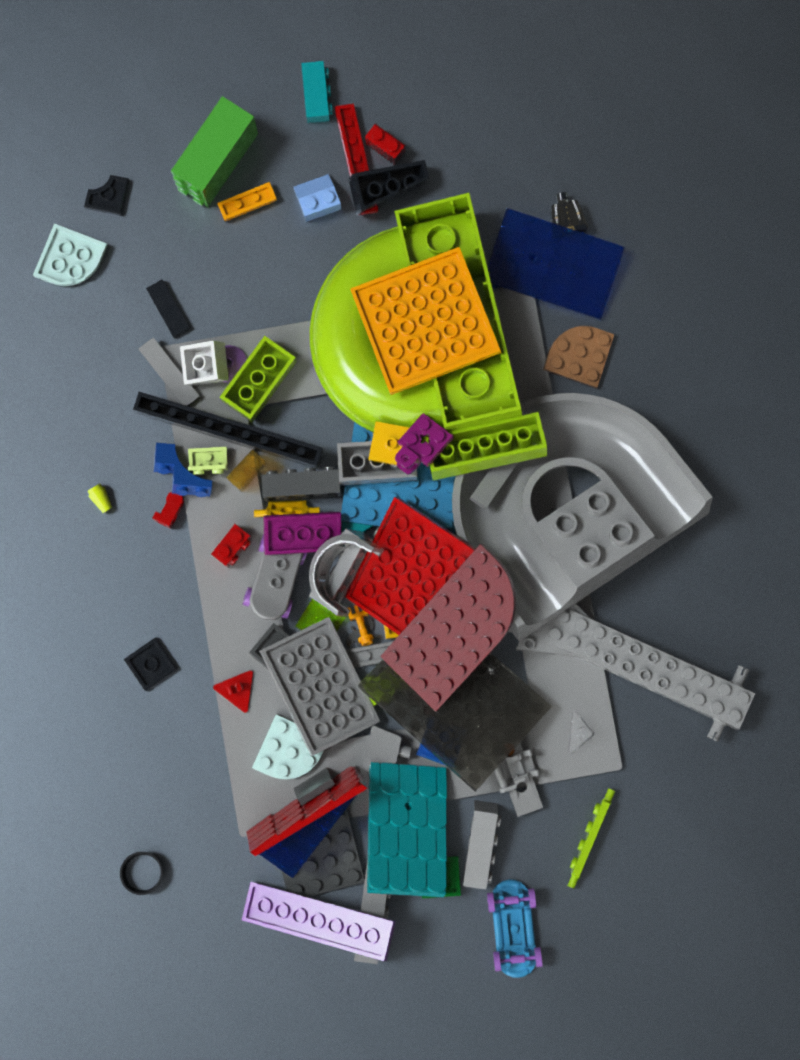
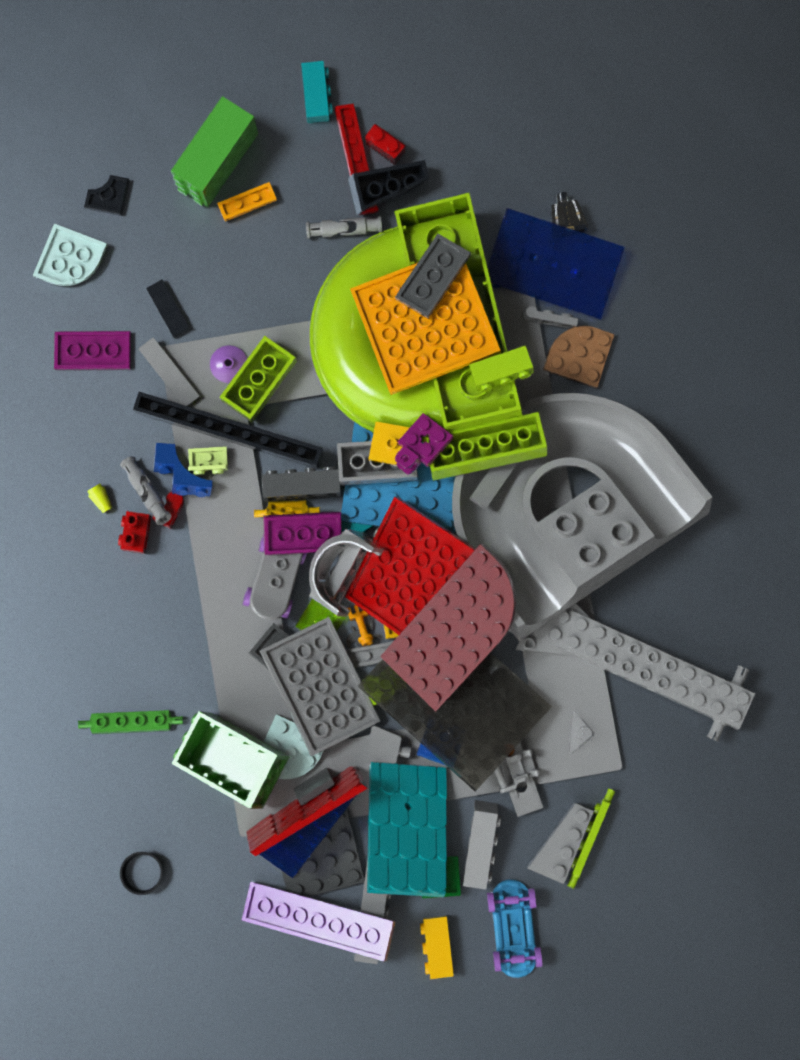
black tile [124,637,177,691] -> none
white brick [180,341,229,386] -> none
red brick [211,524,252,568] -> none
red piece [213,670,253,713] -> none
clear yellow brick [226,450,267,492] -> none
light blue slope [293,174,341,222] -> none
none -> magenta tile [54,331,131,370]
none -> bright green plate [78,710,183,734]
none -> red brick [118,511,151,554]
none -> light grey piece [120,456,172,525]
none -> container [172,711,290,809]
none -> light grey piece [306,216,382,239]
none -> dark grey plate [395,234,471,319]
none -> yellow brick [420,915,454,979]
none -> lime brick [469,345,534,392]
none -> light grey plate [522,306,578,329]
none -> light grey wedge [526,803,594,884]

